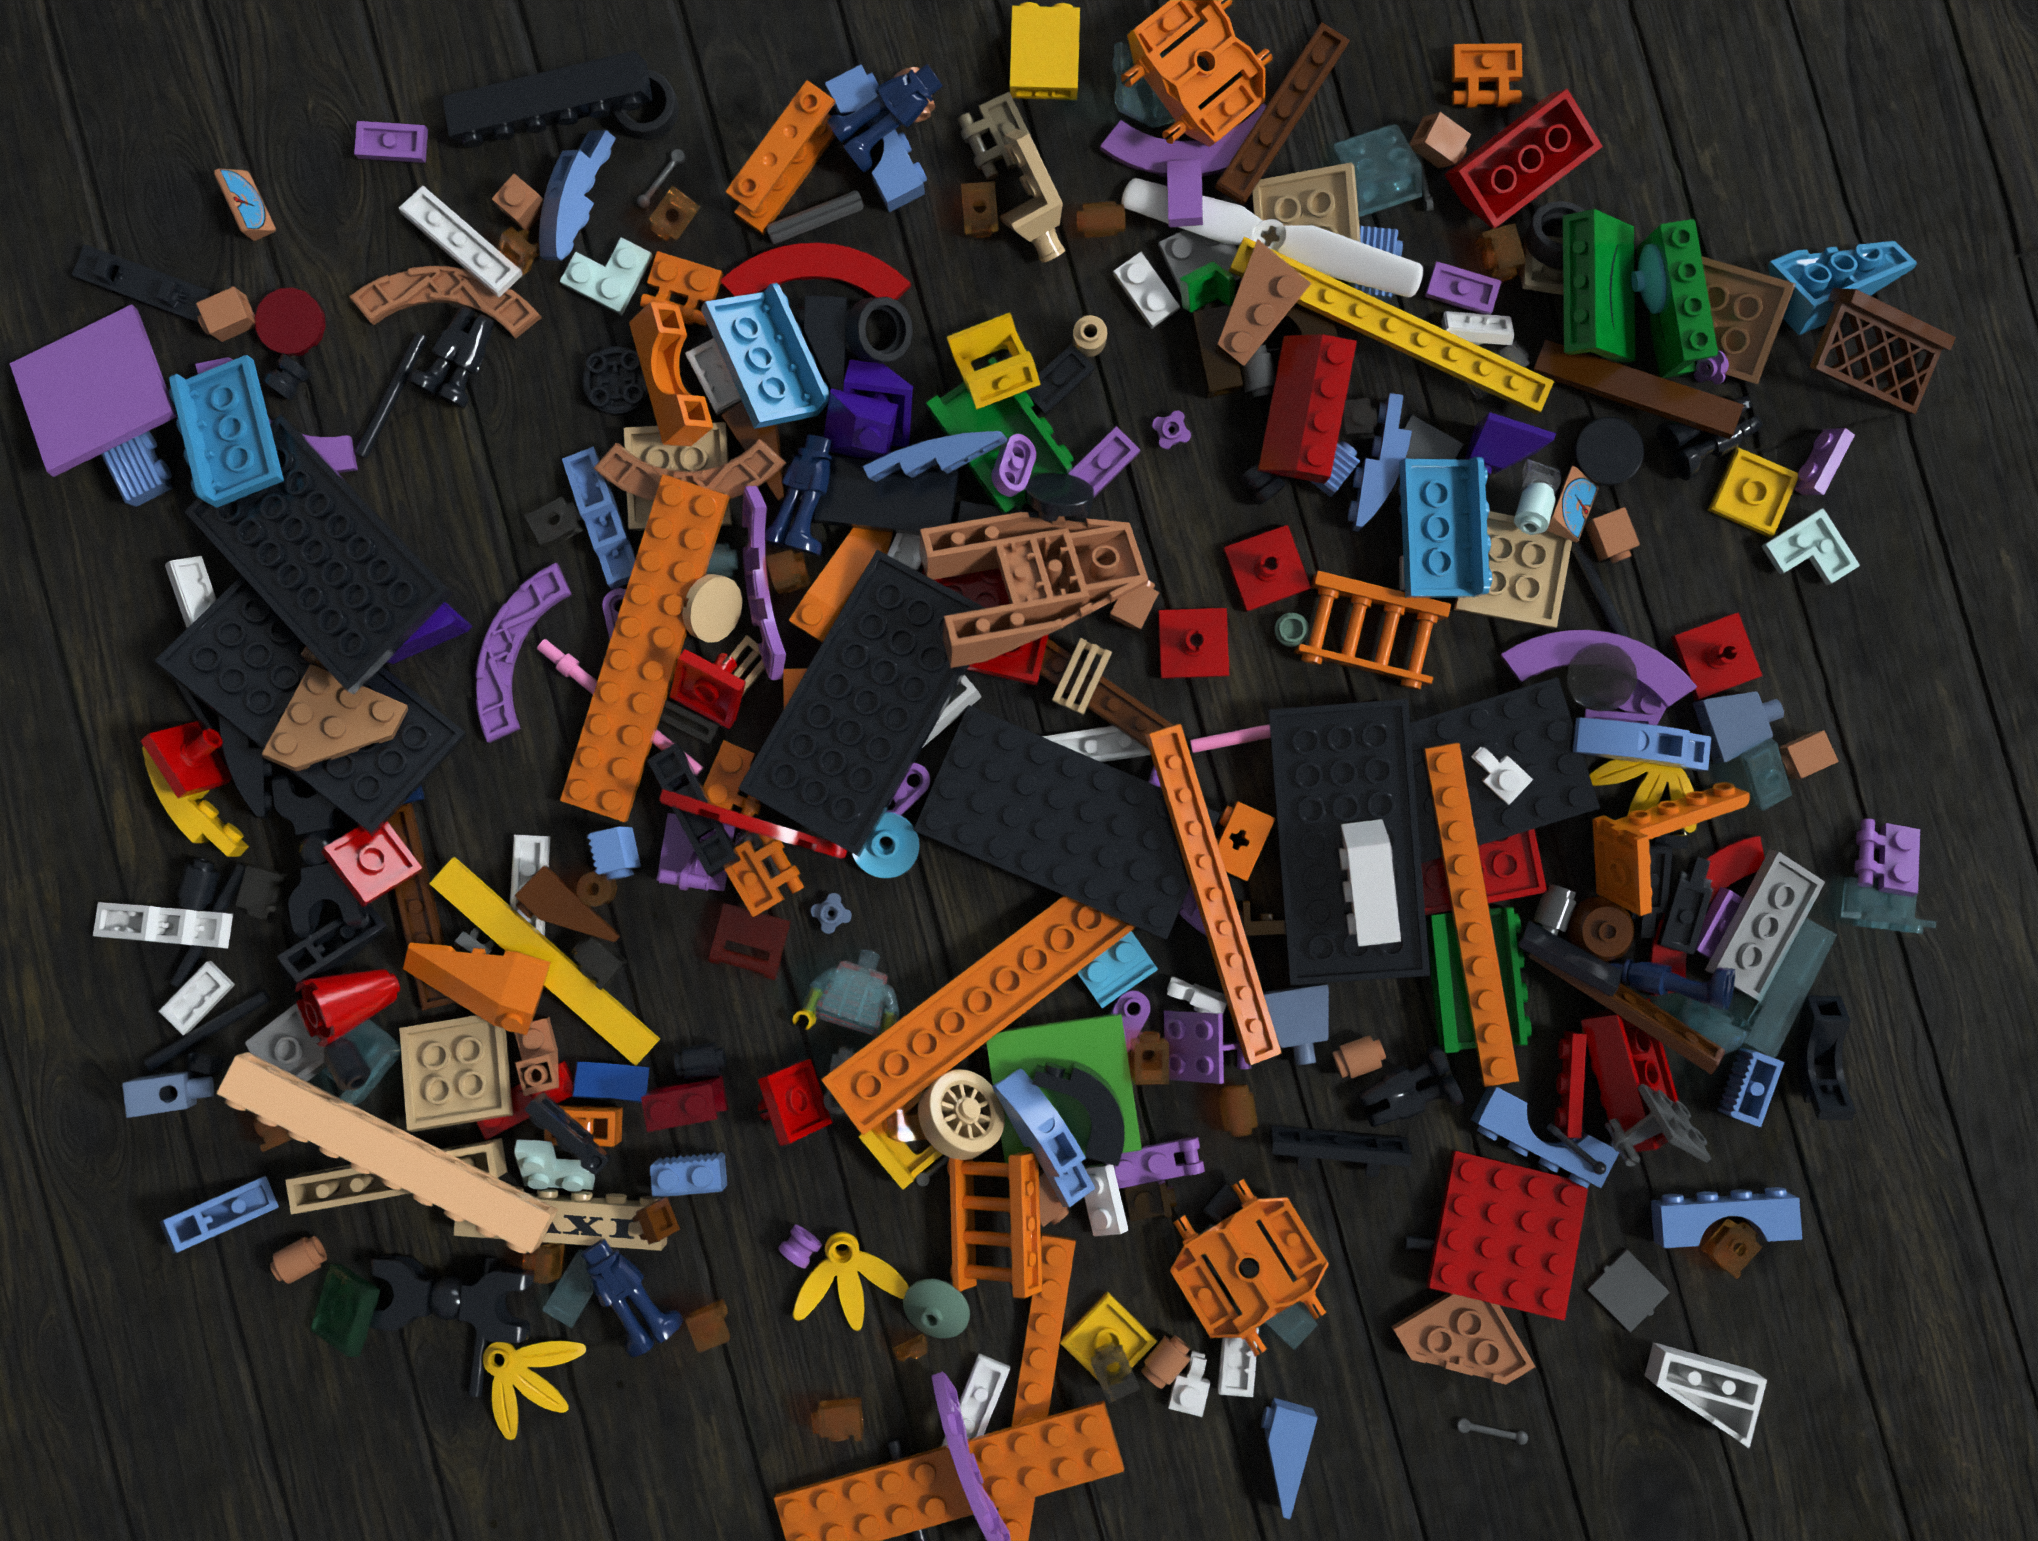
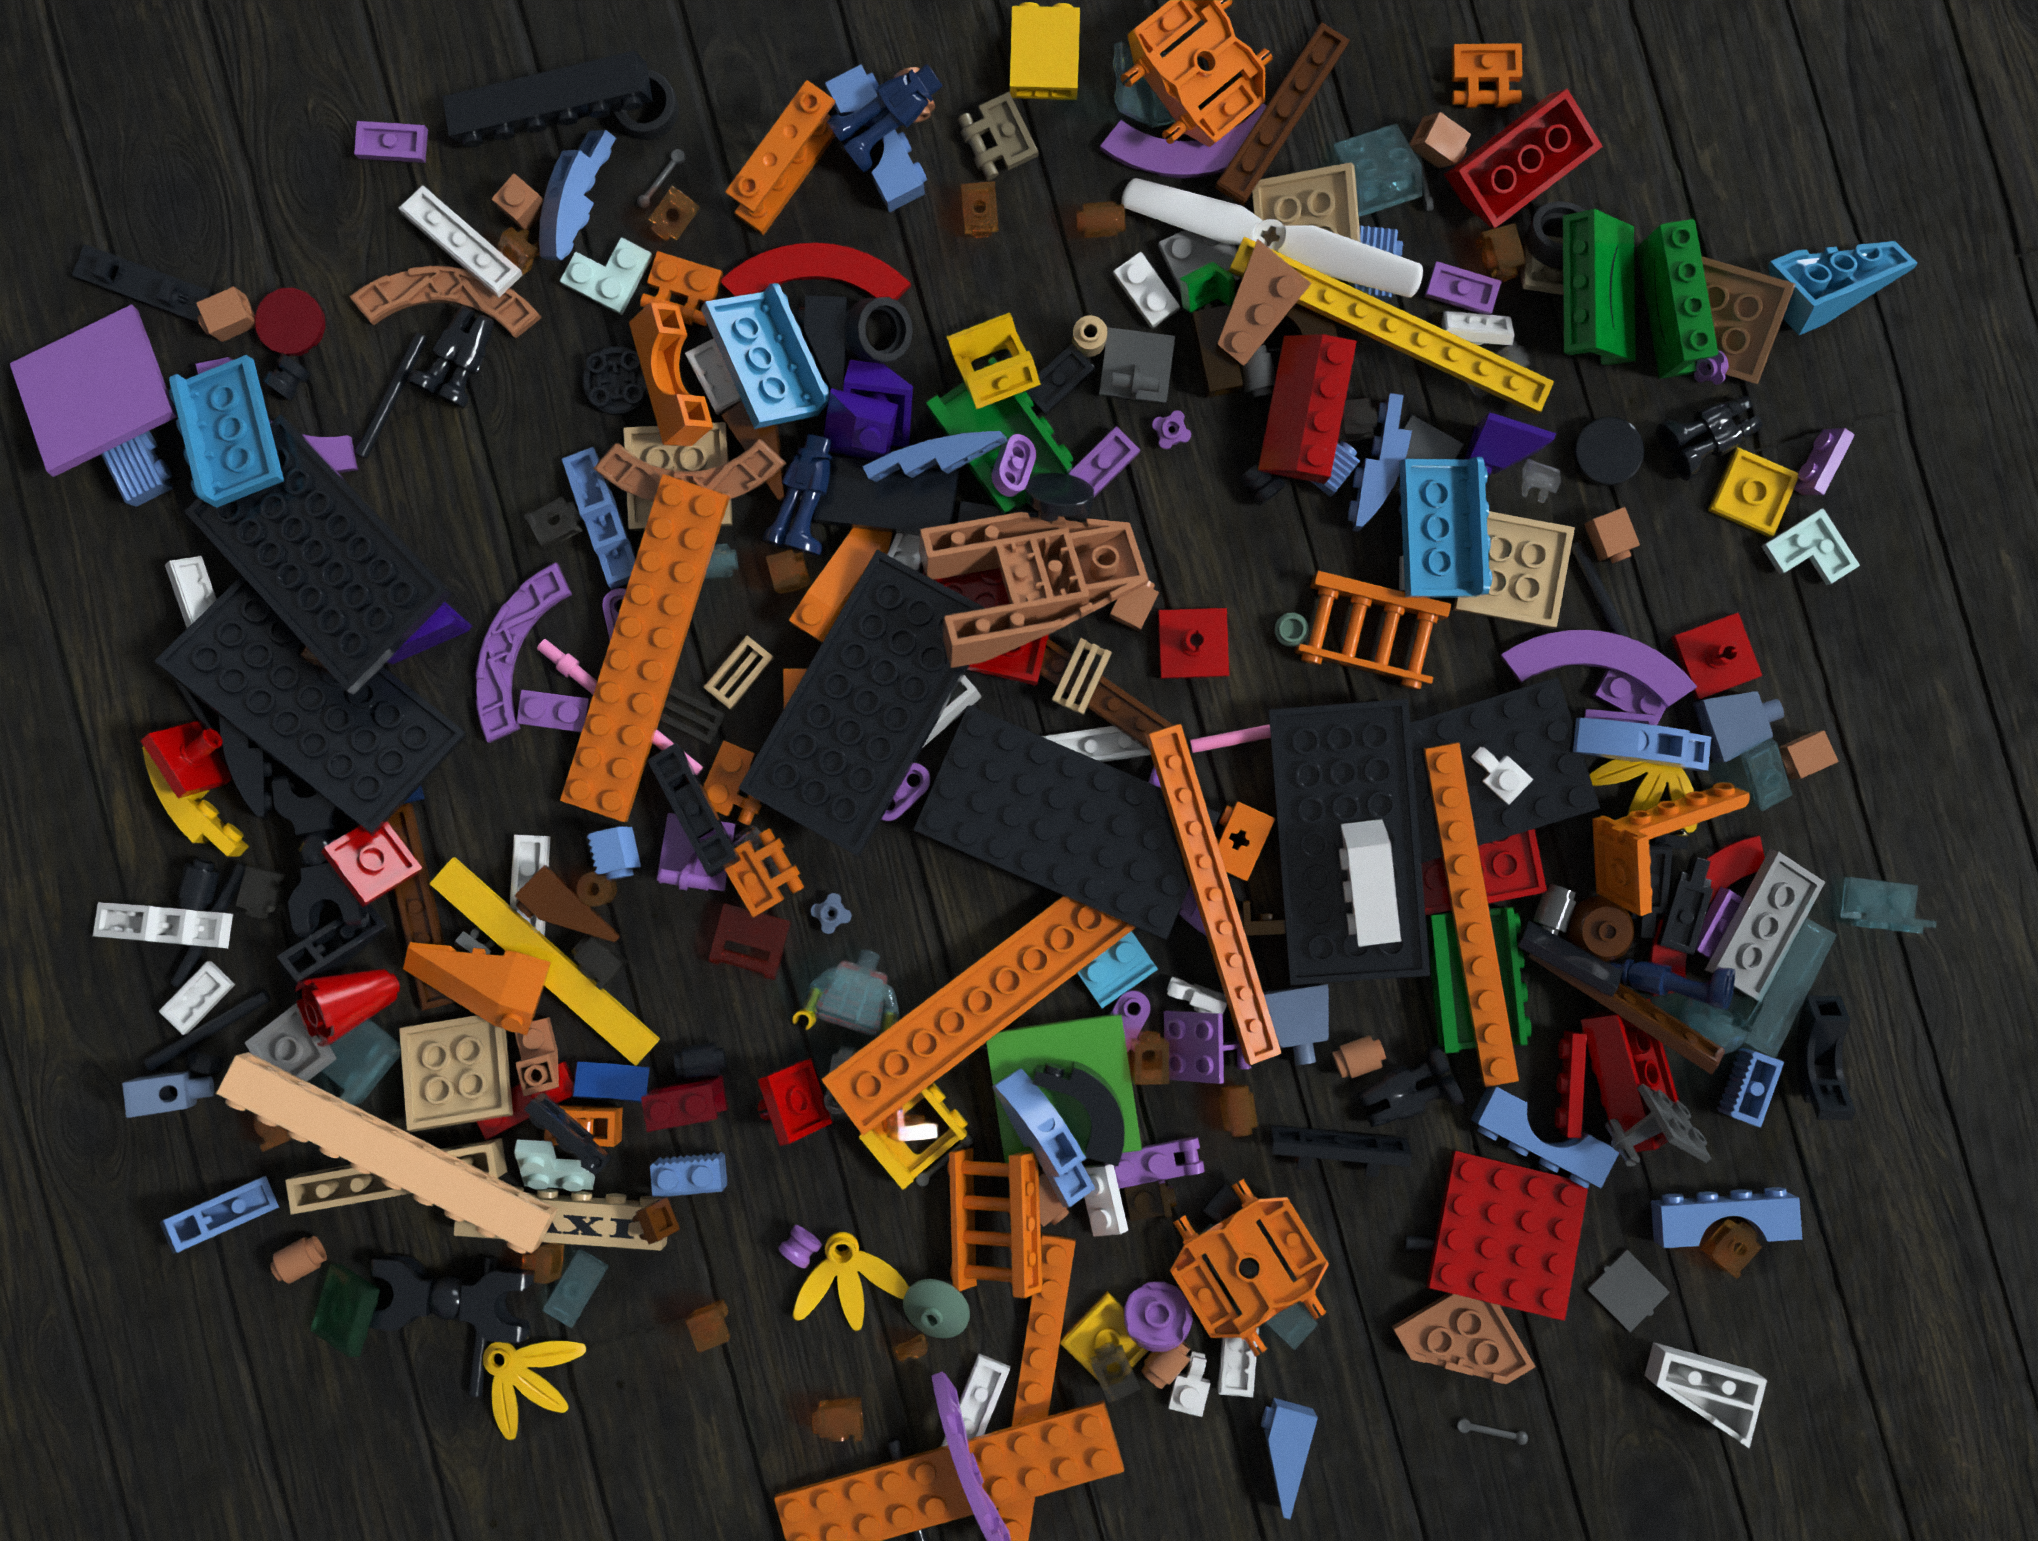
slope [214,169,276,241] -> none
medium nougat plate [262,664,408,772] -> none
black brick [323,1037,371,1090] -> none
dark blue piece [581,1238,684,1357] -> none
red tile [659,789,847,859] -> none
red tile [670,649,746,729] -> none
tan tile [682,574,743,643] -> none
medium lavender tile [742,486,786,680] -> none
dark grey axle [766,191,864,244] -> none
medium azure dish [852,812,919,878] -> none
tan wheel [918,1069,1005,1160] -> none
tan plate [999,129,1065,263] -> none
medium lavender tile [1167,159,1203,227] -> none
red tile [1223,525,1311,612] -> none
light aqua brick [1514,482,1556,535] -> none
reddish brown tile [1533,339,1744,440] -> none
slope [1546,466,1598,543] -> none
black hinge [1546,1123,1606,1175] -> none
clear smoke tile [1566,642,1638,712] -> none
medium azure dish [1631,244,1666,314] -> none
reddish brown fence [1809,288,1956,415] -> none
medium lavender plate [1855,819,1920,897] -> none
none -> medium lavender plate [517,690,591,732]
none -> dark grey plate [1099,327,1175,404]
none -> medium lavender tile [1124,1282,1193,1352]

